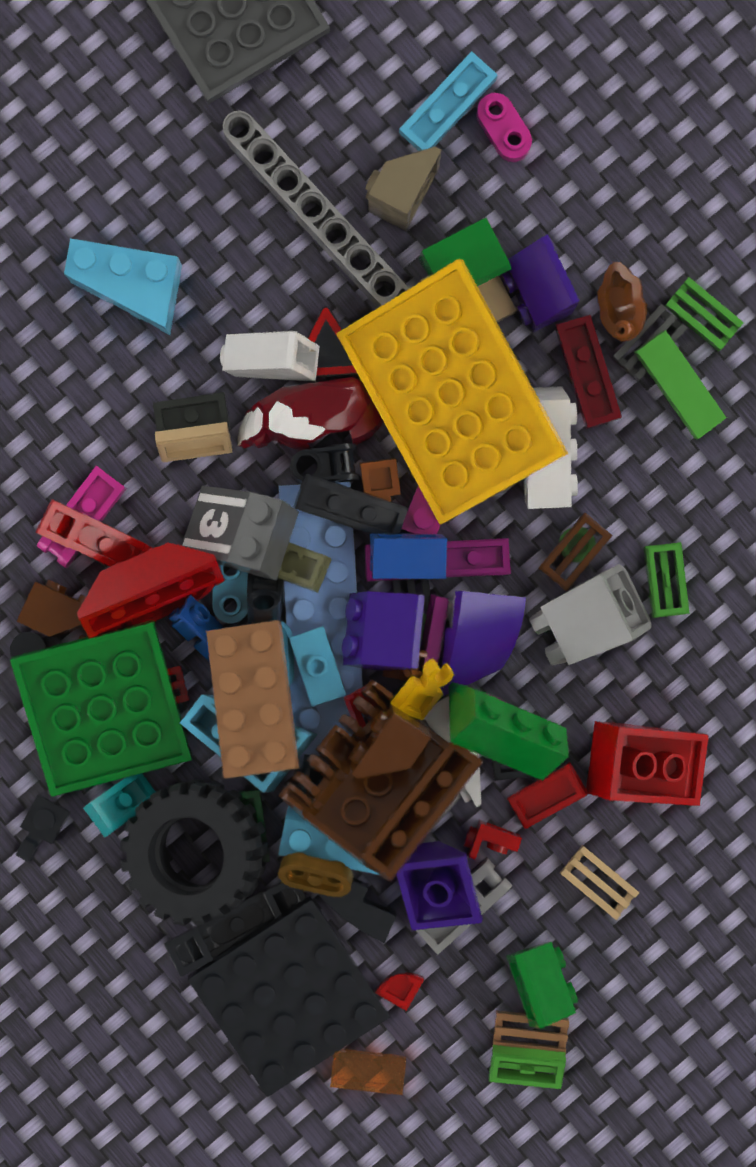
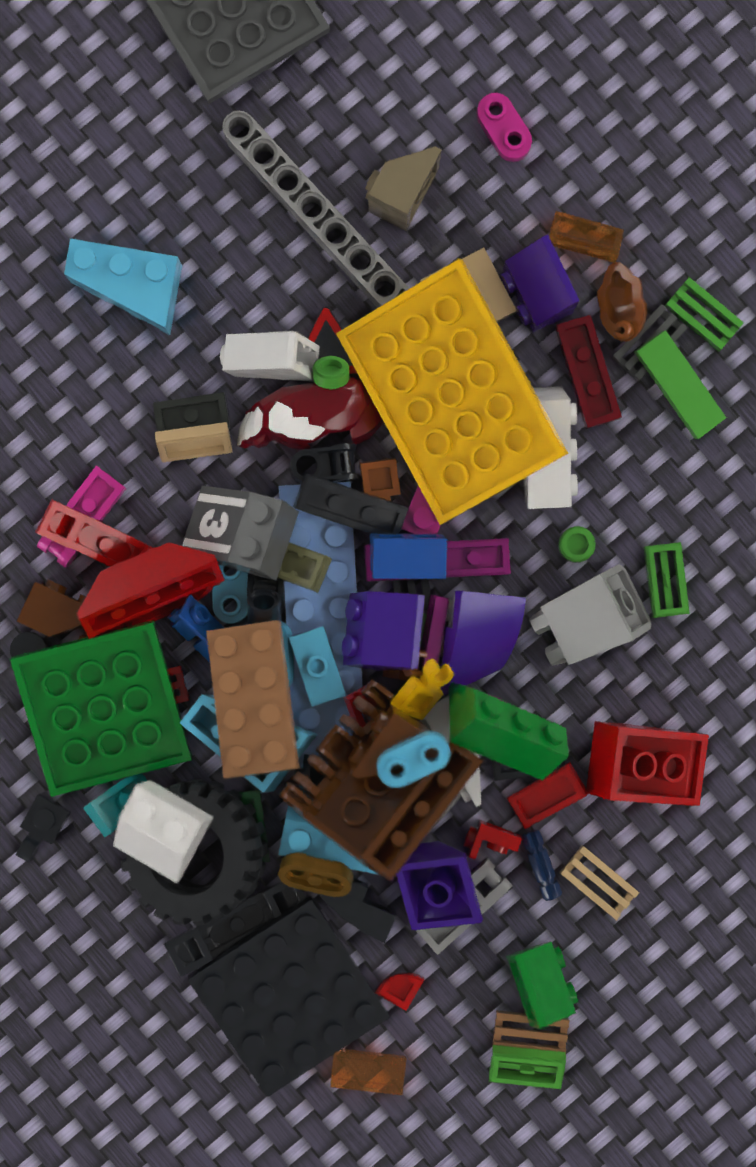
medium azure plate [399,51,498,151] -> none
green slope [418,217,512,287] -> none
reddish brown tile [538,512,613,591] -> none
none -> white slope [113,780,213,883]
none -> bright green tile [313,356,349,389]
none -> medium azure plate [377,731,450,787]
none -> dark blue axle [522,830,562,901]
none -> clear orange tile [549,211,624,263]

